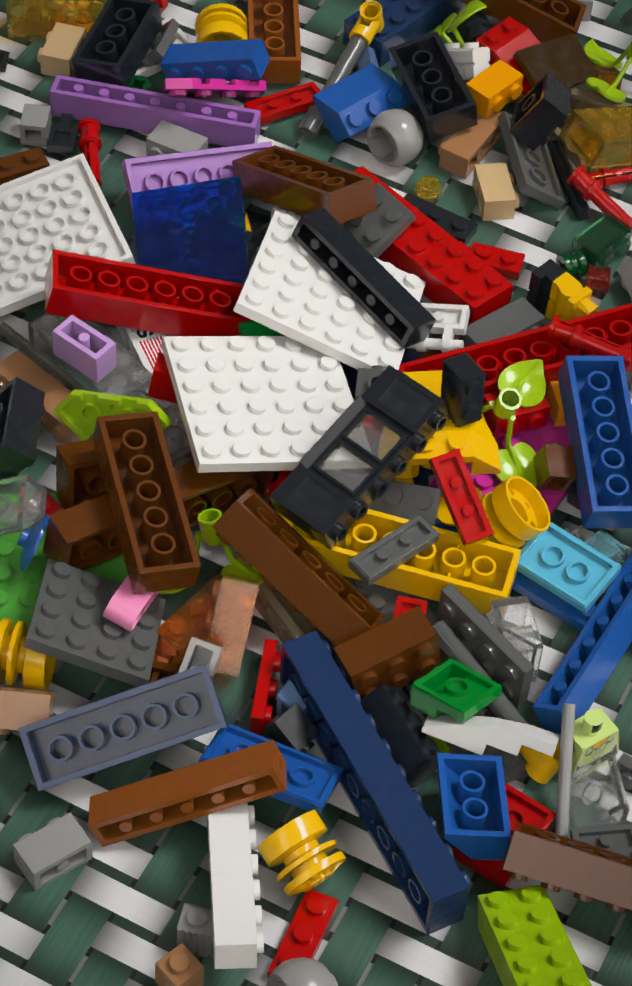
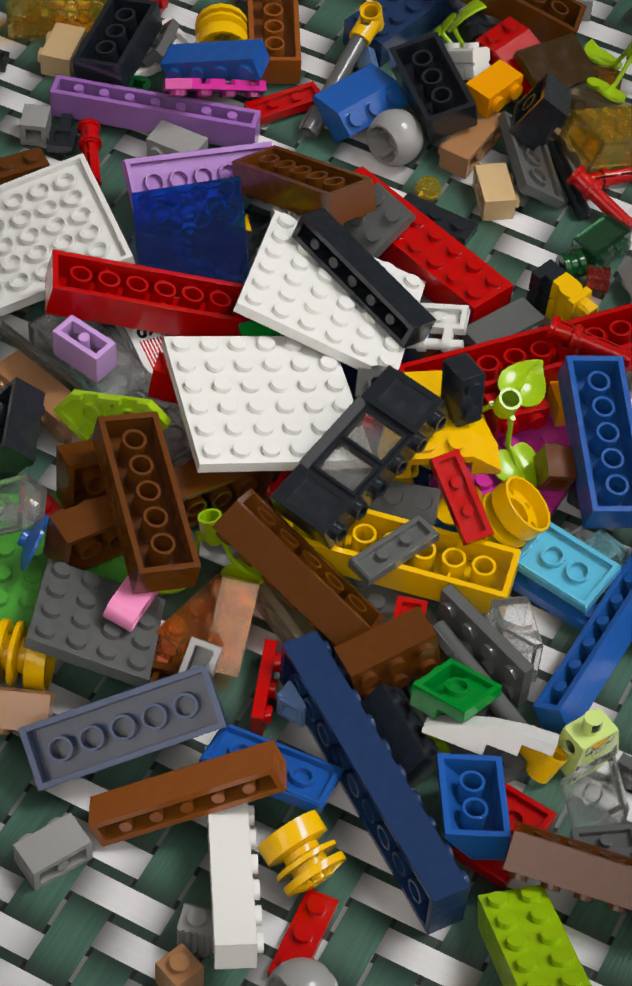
black brick [262,703,320,753] -> none
red plate [459,241,525,280] -> none
light grey bar [555,703,576,836] -> none

